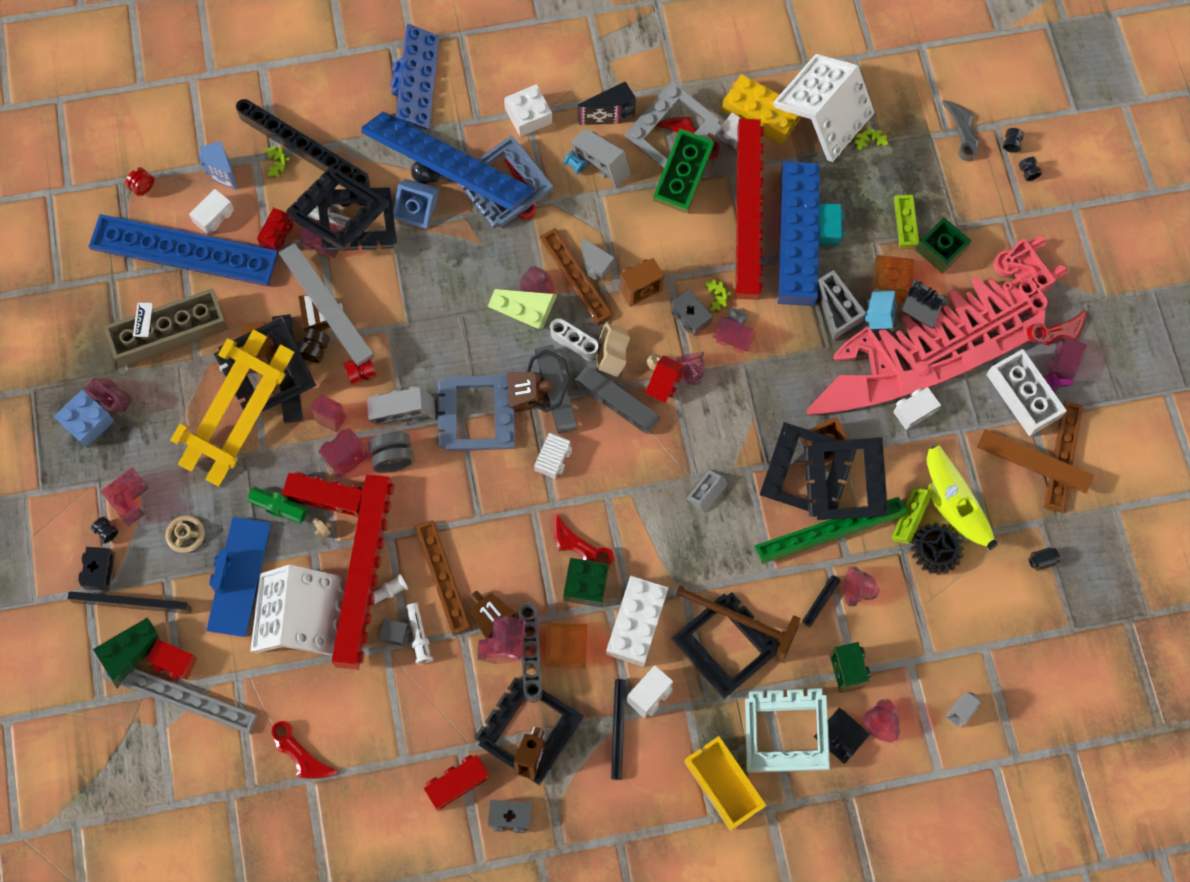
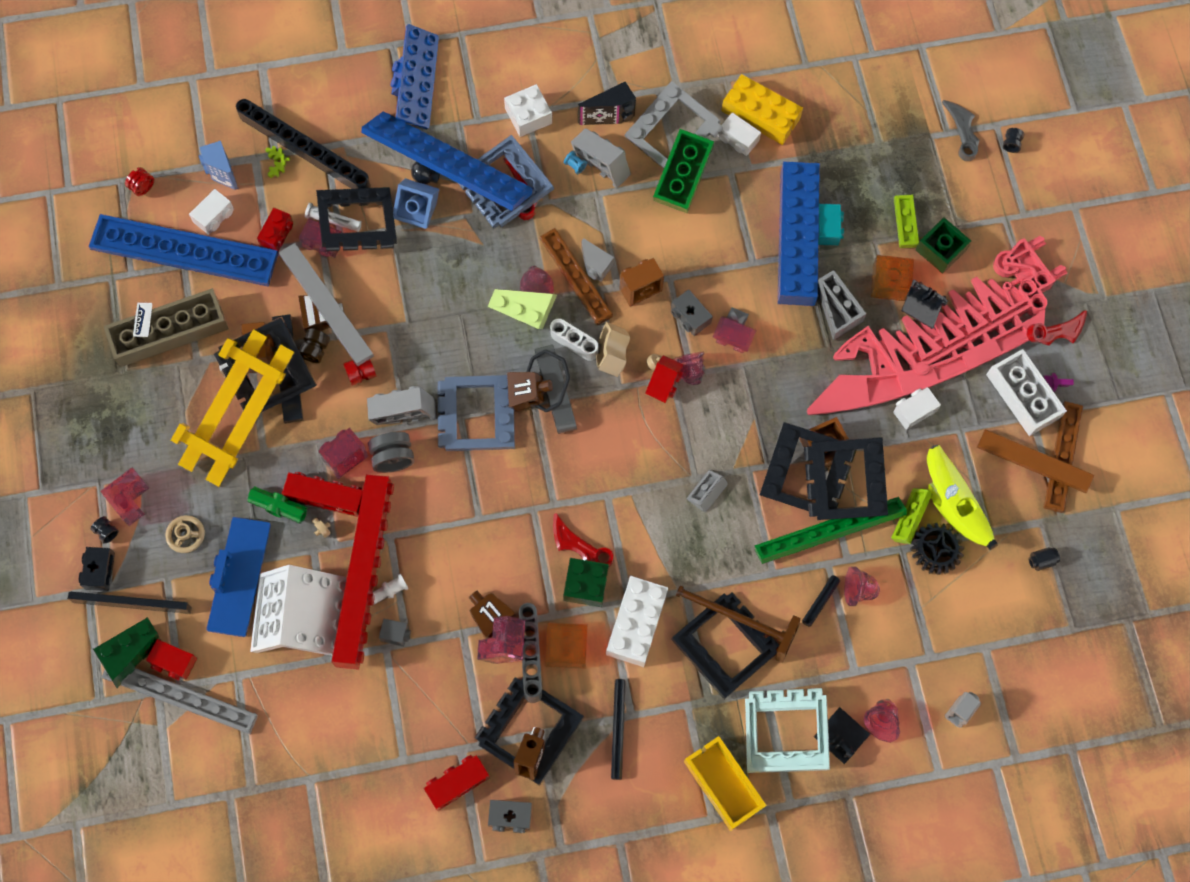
medium blue brick [54,390,114,448] -> none
clear pink brick [85,378,132,412] -> none
red piece [271,721,338,779] -> none
black hinge [286,168,389,252] -> none
clear pink brick [311,394,346,433] -> none
white pin [406,603,434,665] -> none
dark orange tile [415,520,471,636] -> none
white brick [534,432,573,479] -> none
dark grey beam [574,366,660,434] -> none
white brick [627,665,673,718] -> none
red piece [656,117,720,160] -> none
lime animal [705,280,731,313] -> none
red brick [735,119,764,300] -> none
white bracket [773,54,874,162] -> none
dark green brick [829,642,871,693] -> none
lime animal [854,126,888,151] -> none
medium azure brick [865,291,897,329] -> none
black wheel [1018,156,1043,182] -> none
clear pink brick [1048,336,1087,379] -> none

